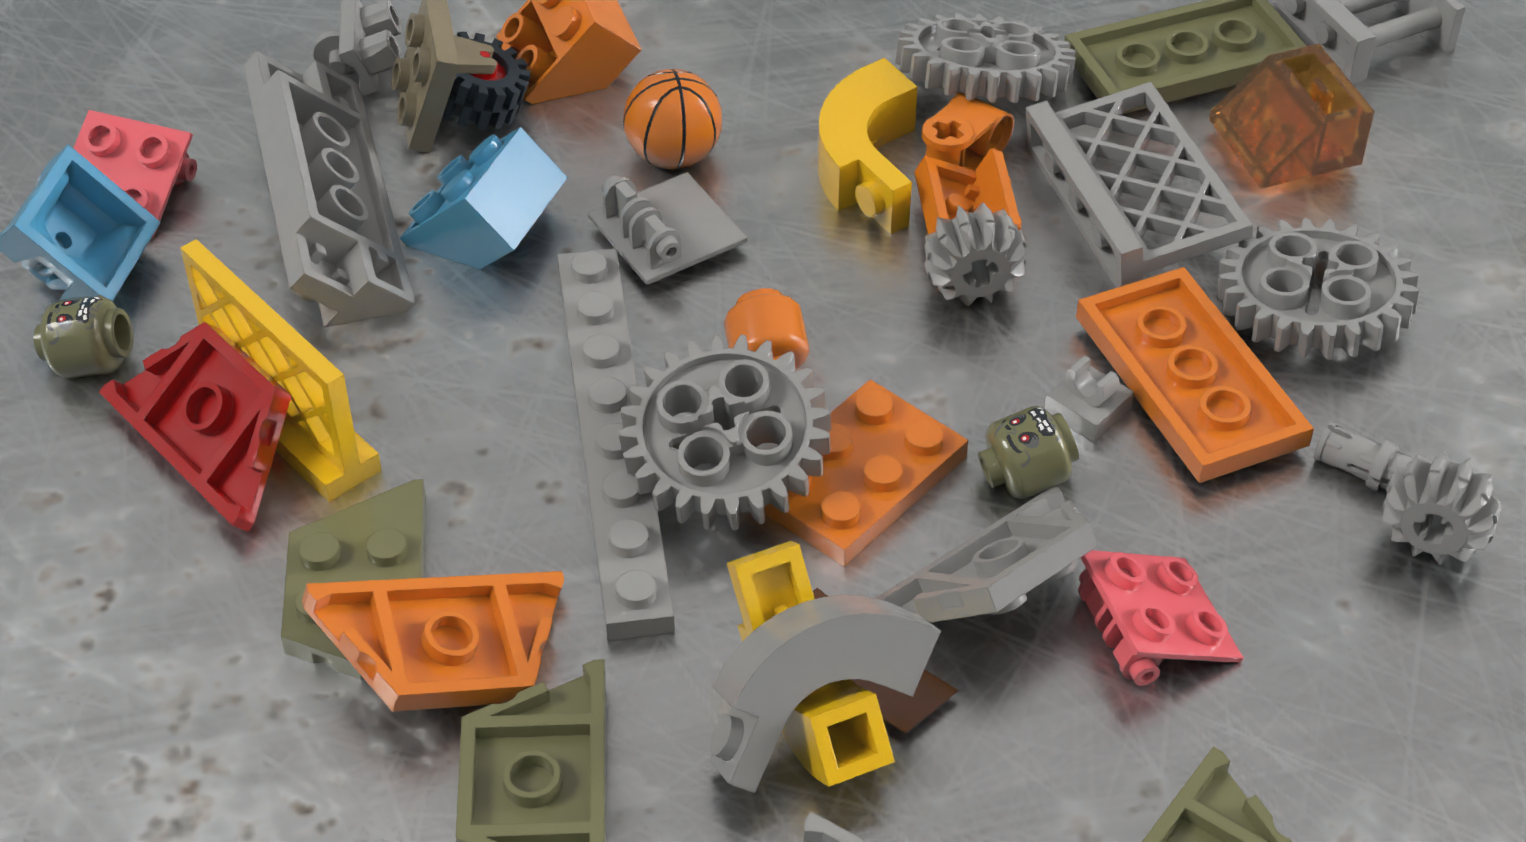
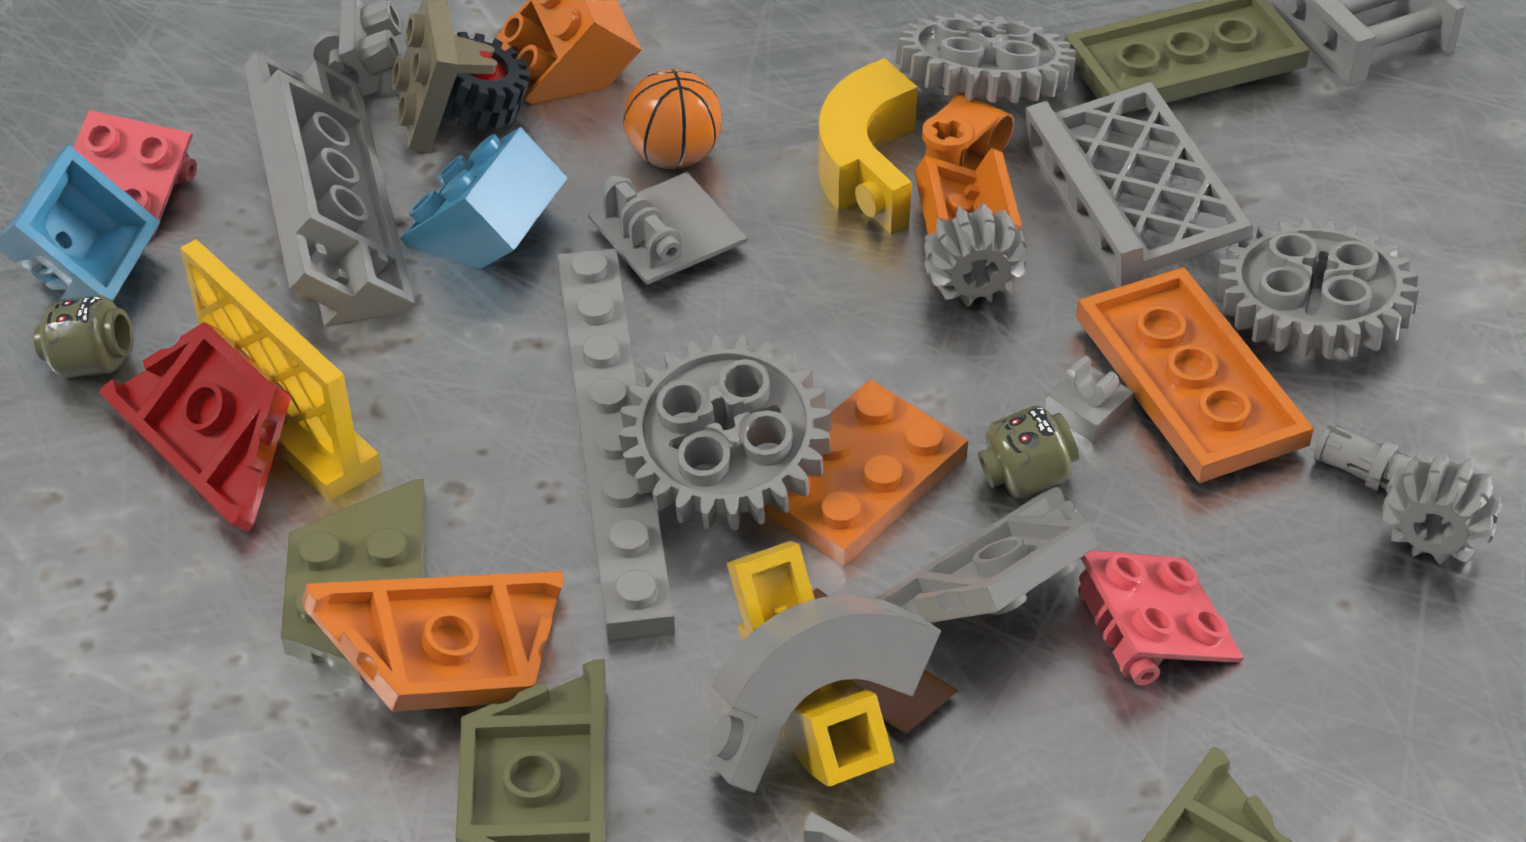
orange head [724,288,810,370] -> none
clear orange slope [1209,43,1375,189] -> none

